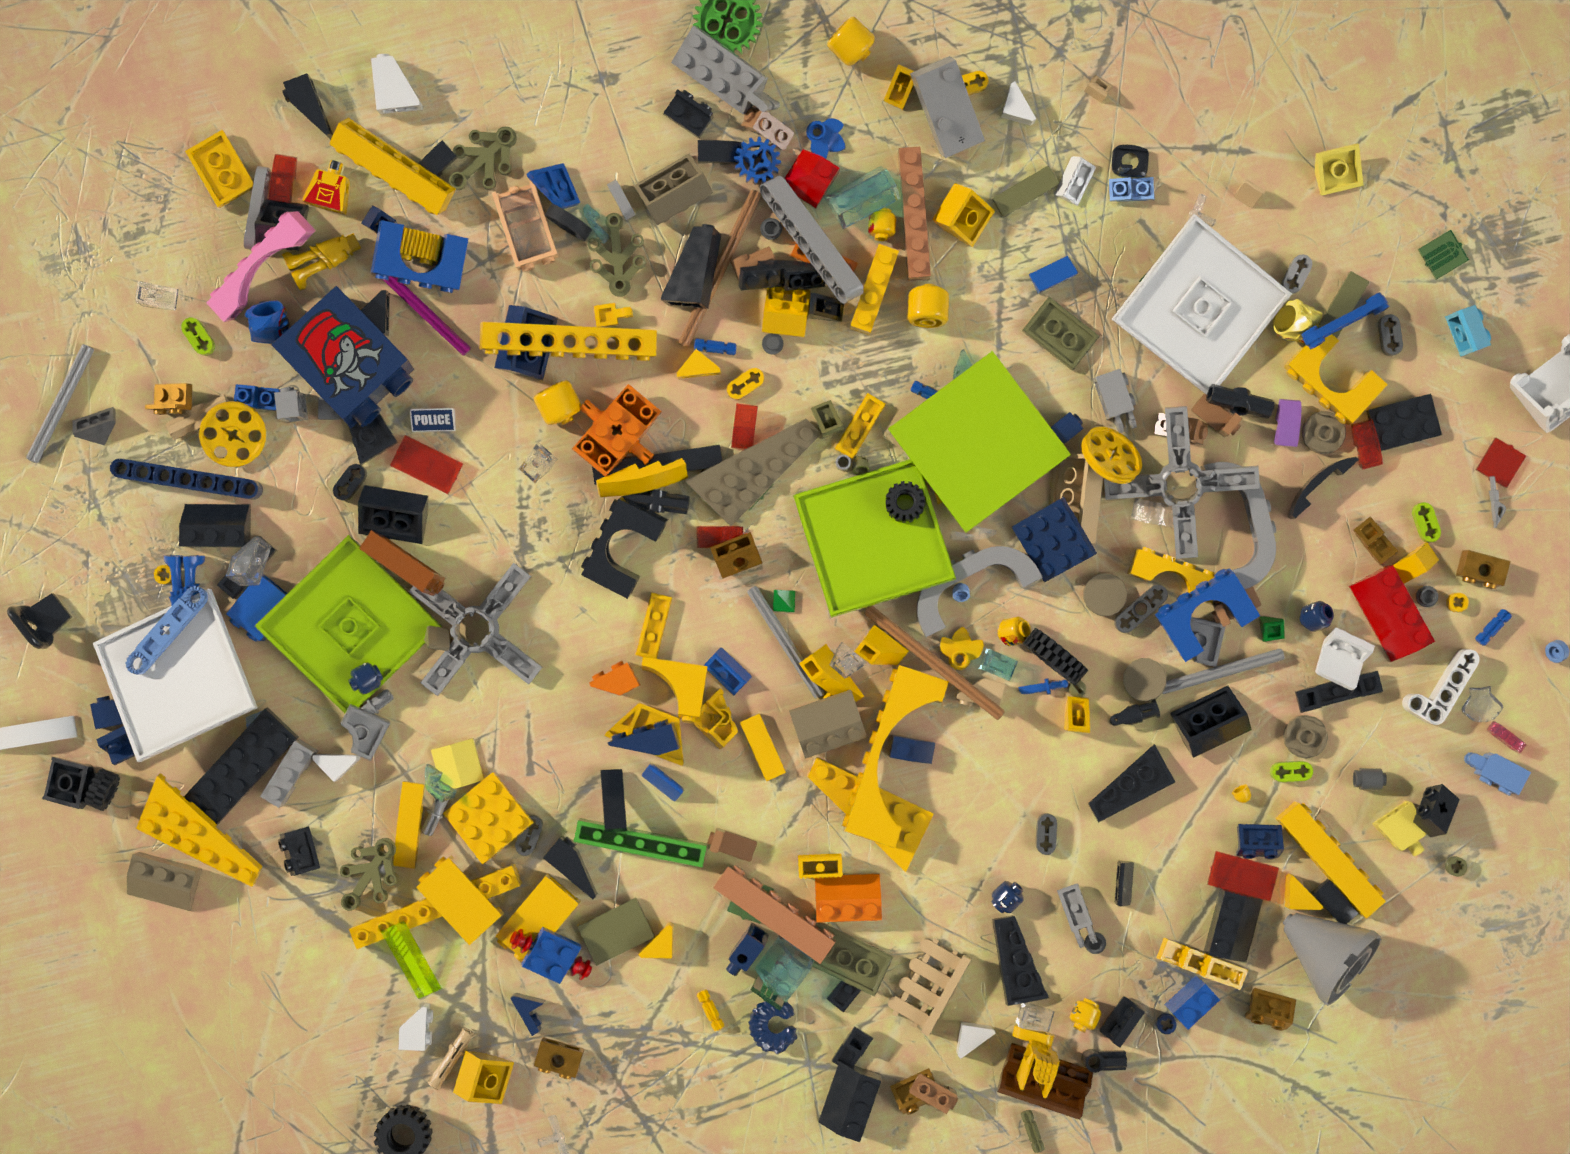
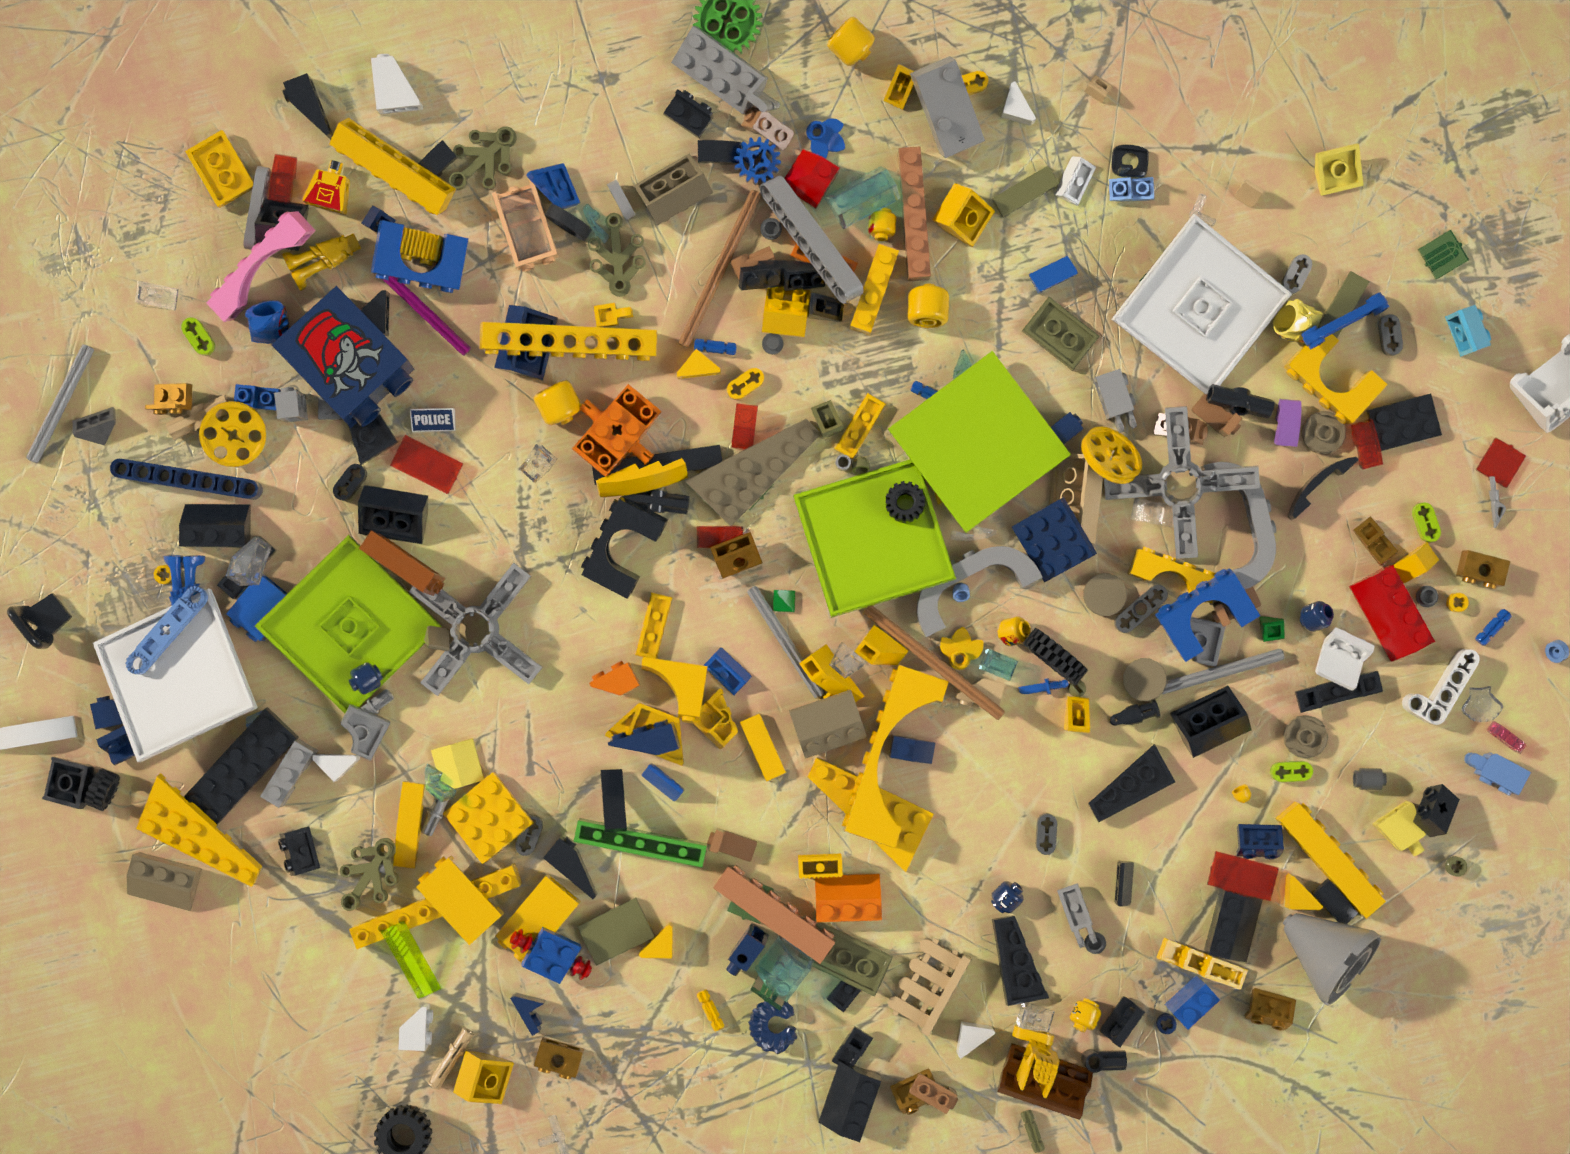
black slope [661,224,722,309] -> none

